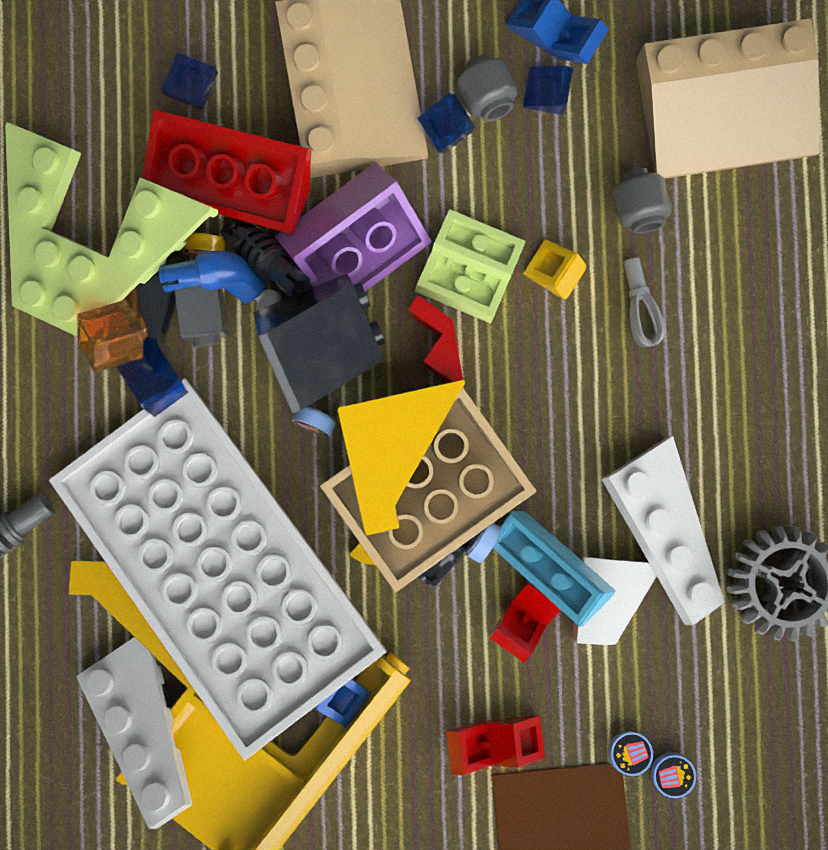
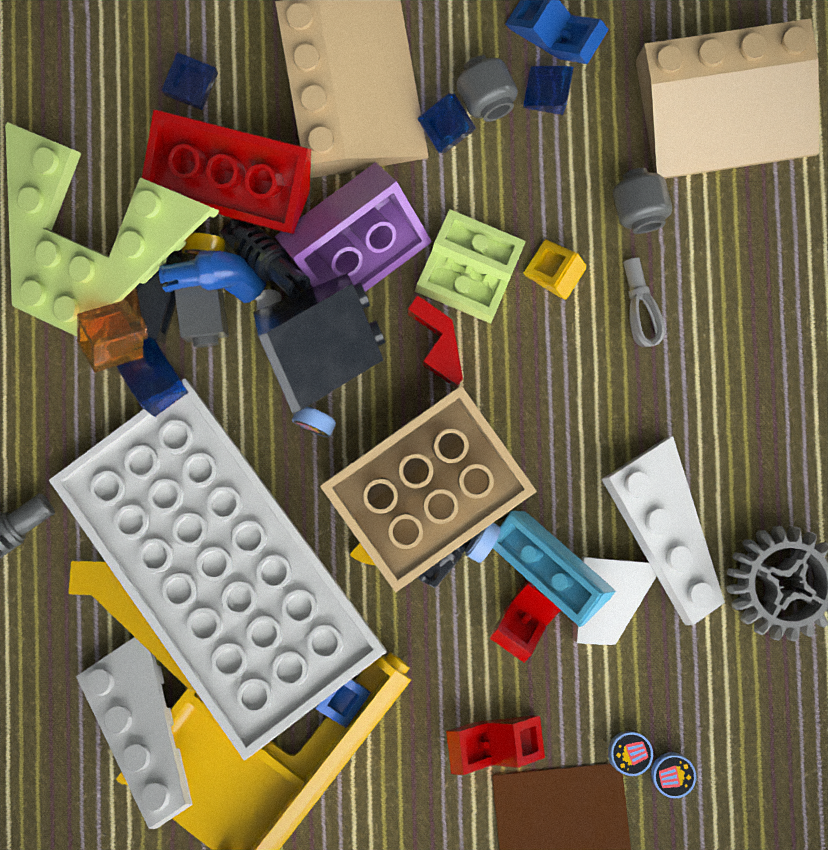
yellow sticker [338,380,465,535] -> none

